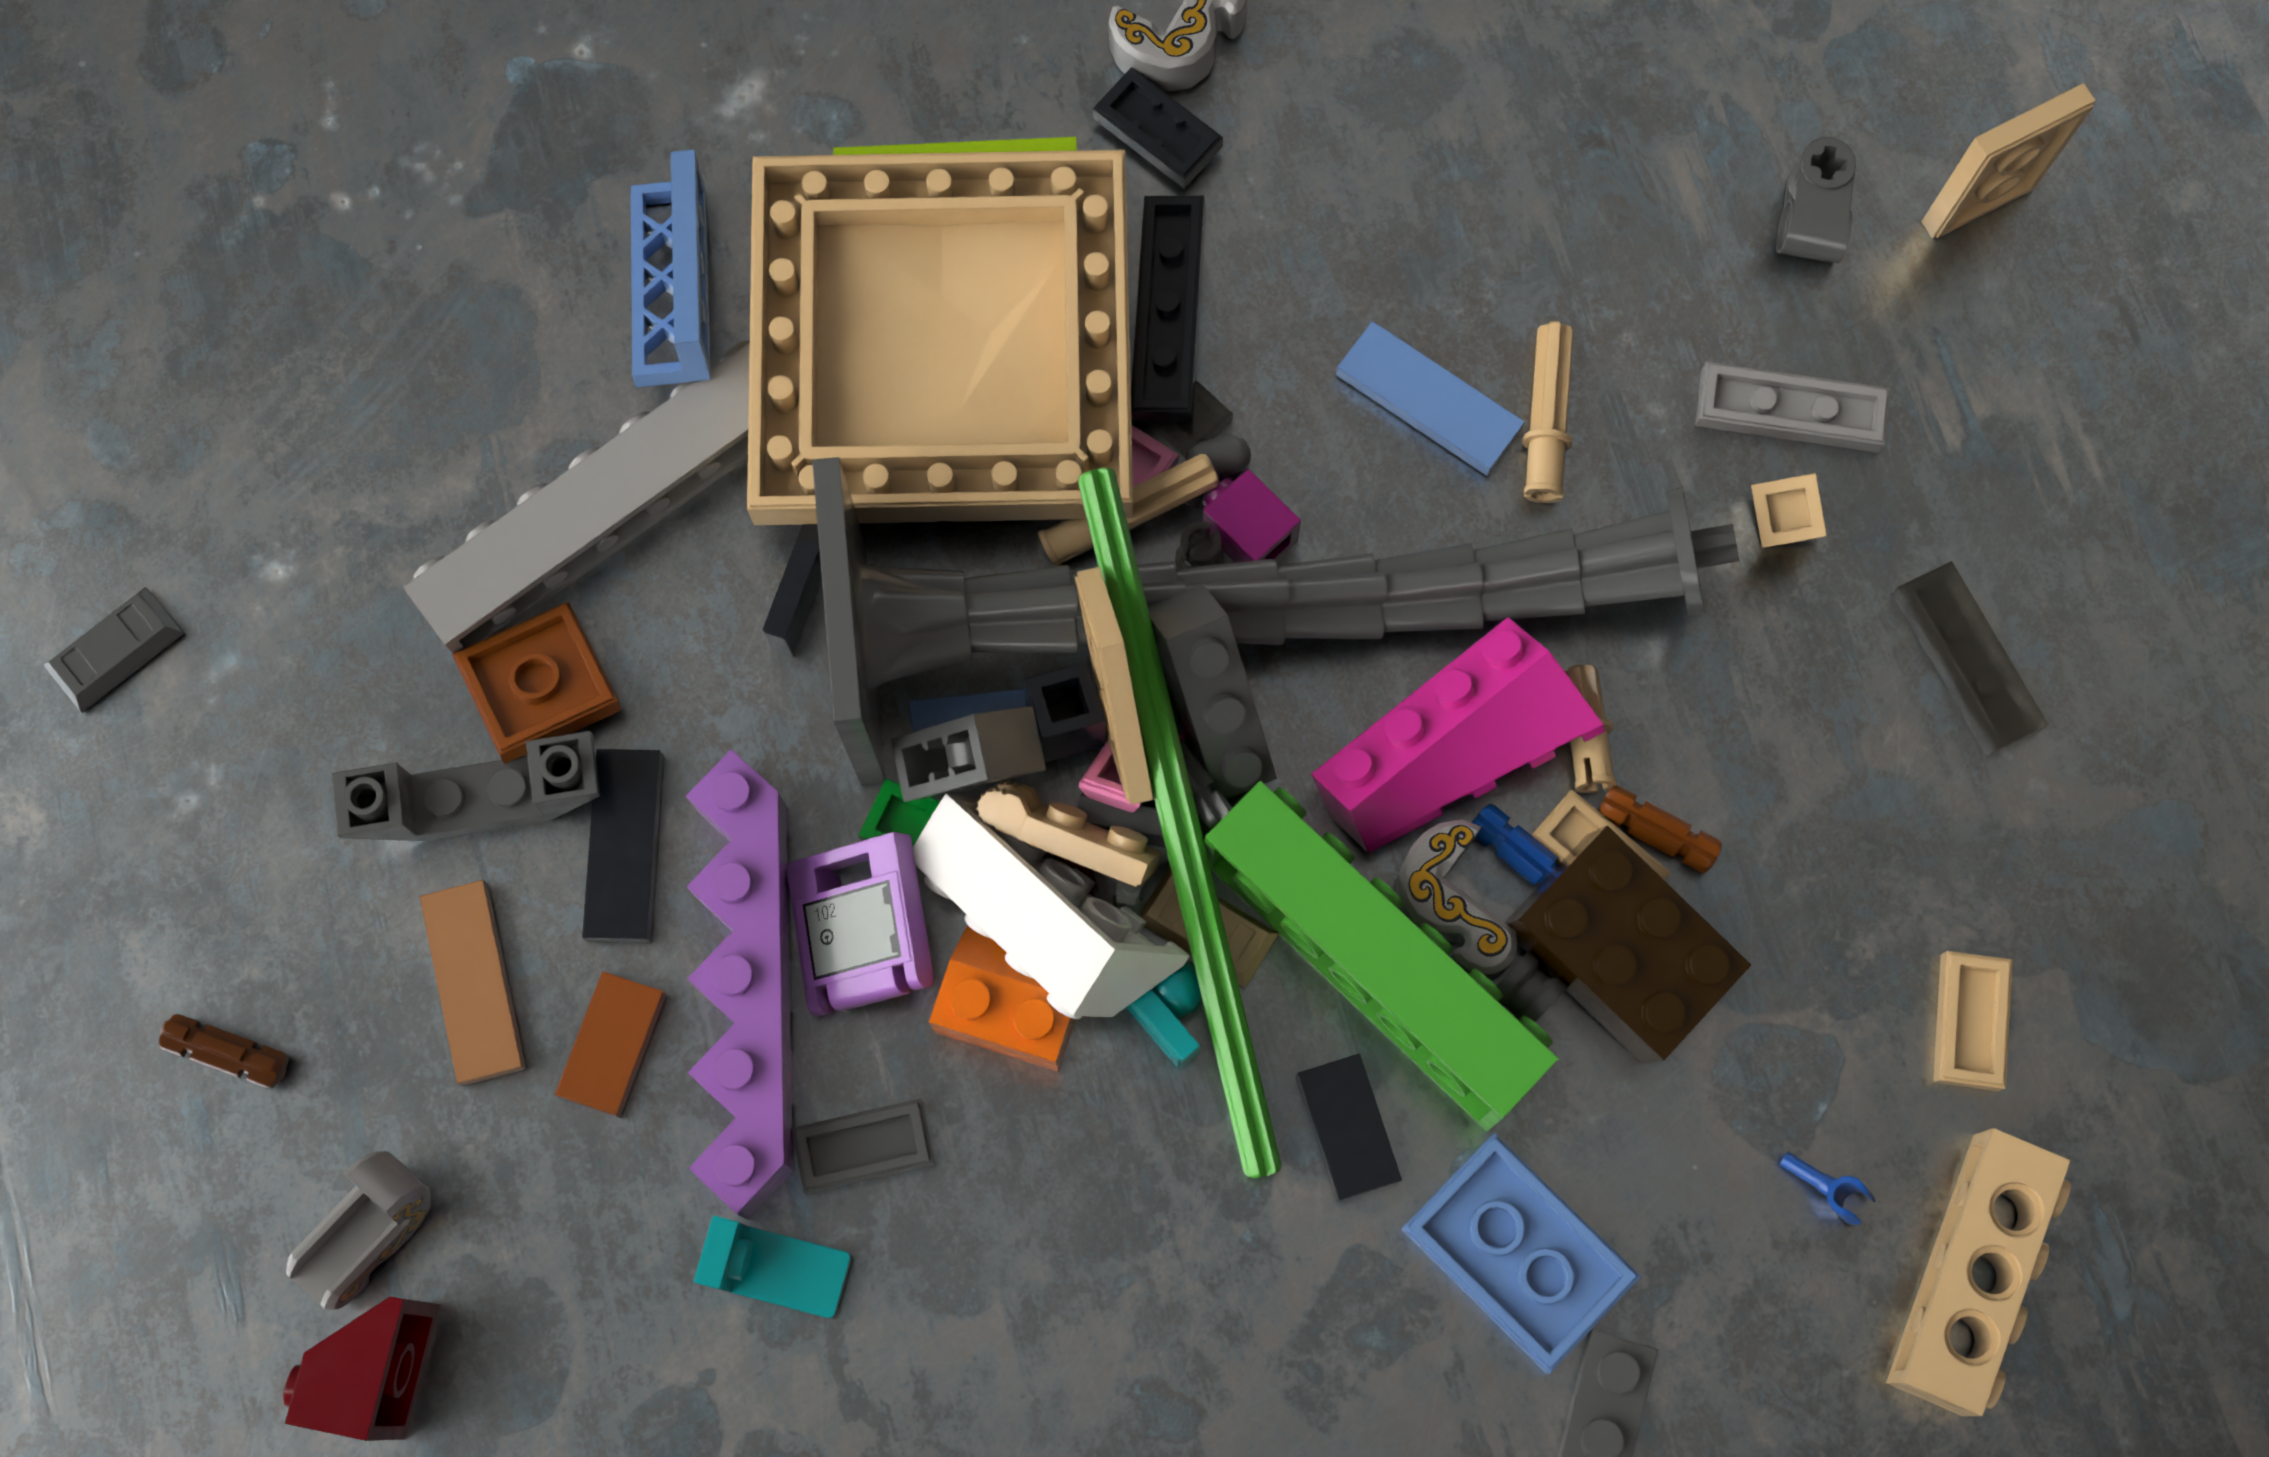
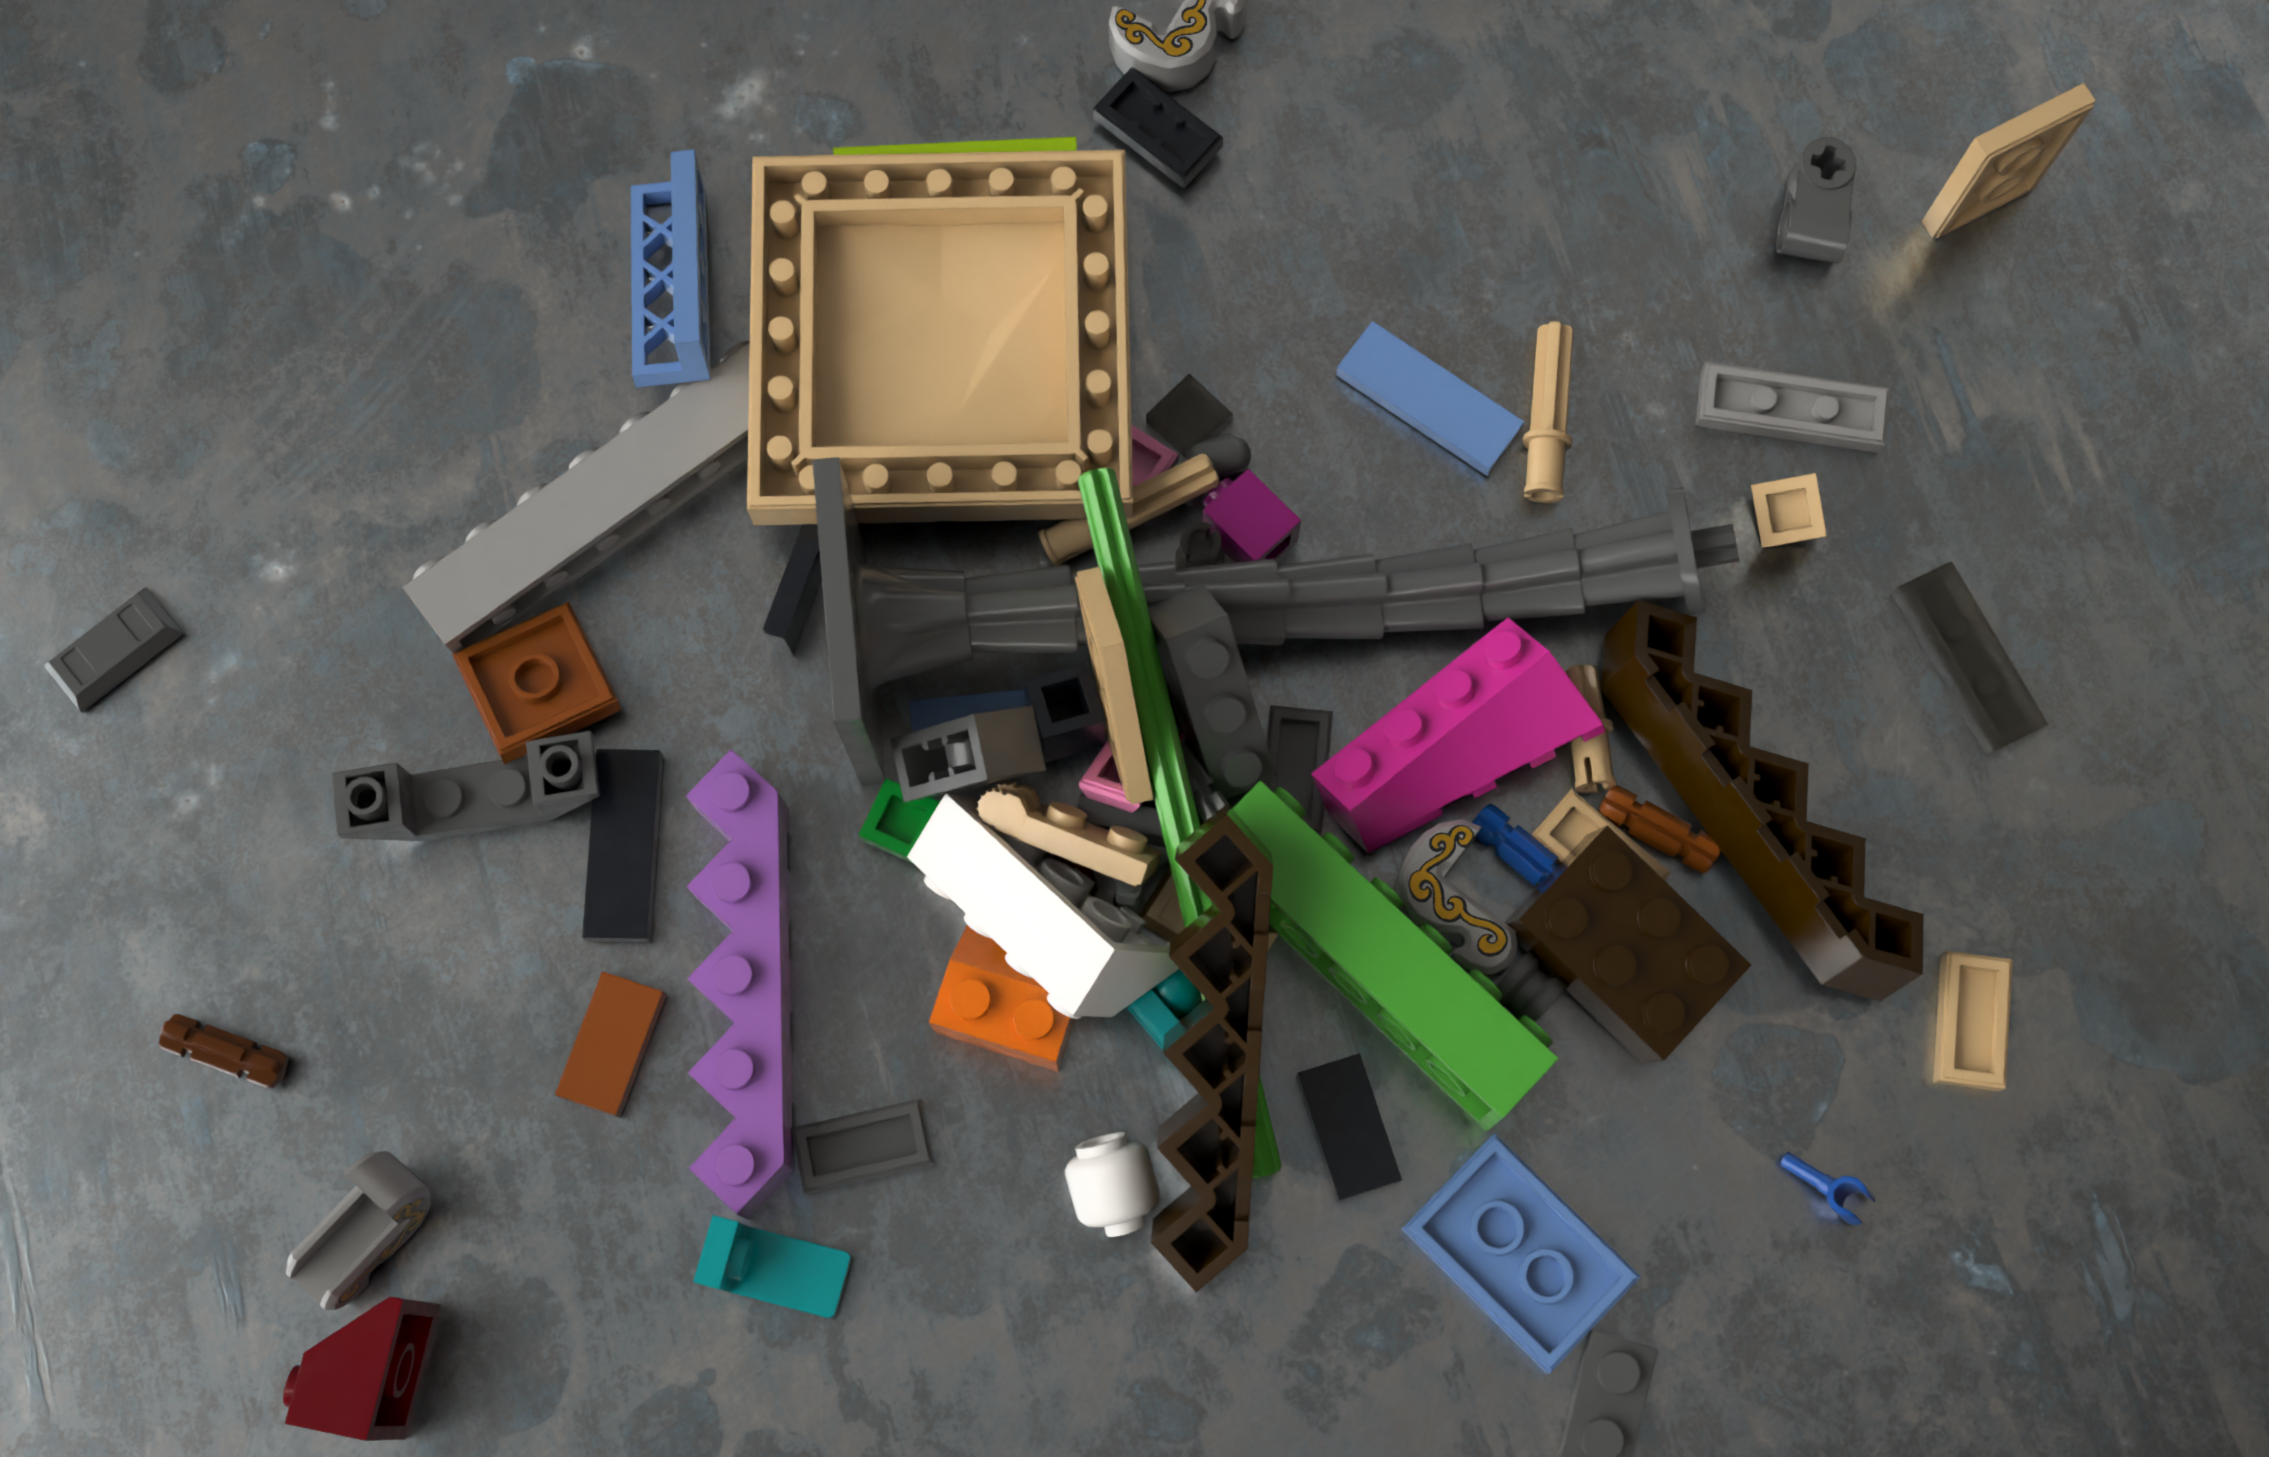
medium nougat tile [419,880,527,1086] -> none
medium lavender container [786,832,934,1016] -> none
black tile [1131,195,1206,422] -> none
tan brick [1886,1128,2071,1416] -> none
none -> white head [1065,1132,1160,1237]
none -> dark brown brick [1151,803,1273,1292]
none -> dark grey tile [1265,705,1333,837]
none -> dark brown brick [1600,600,1924,1001]

